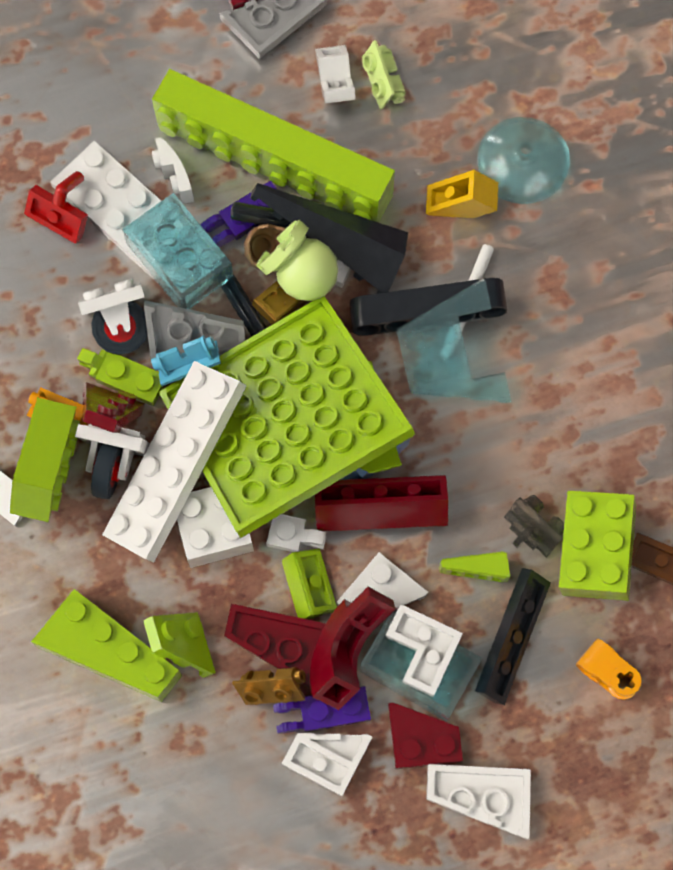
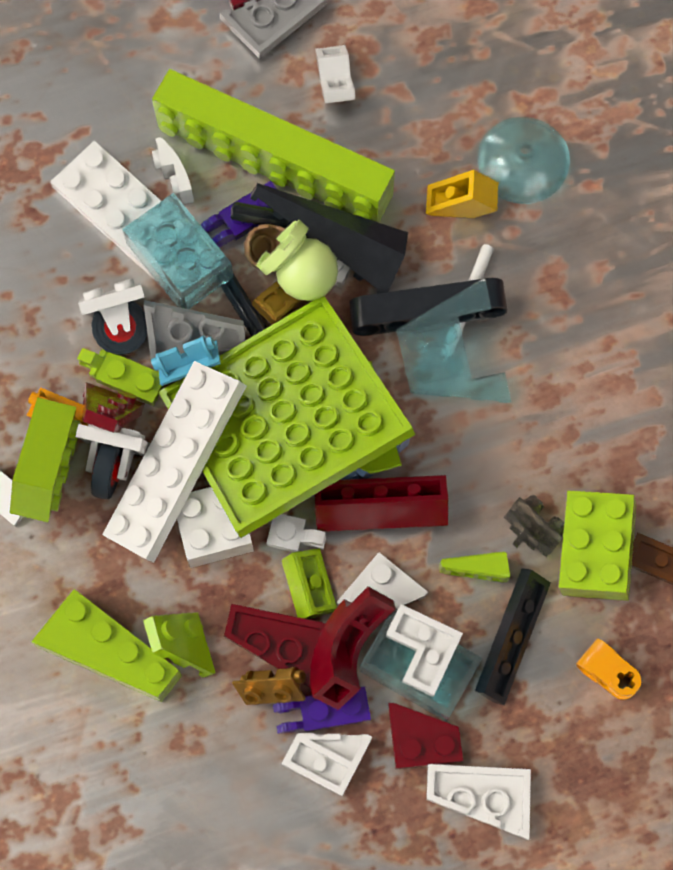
red plate [24,171,88,244] -> none
yellowish green hinge [362,40,406,110] -> none

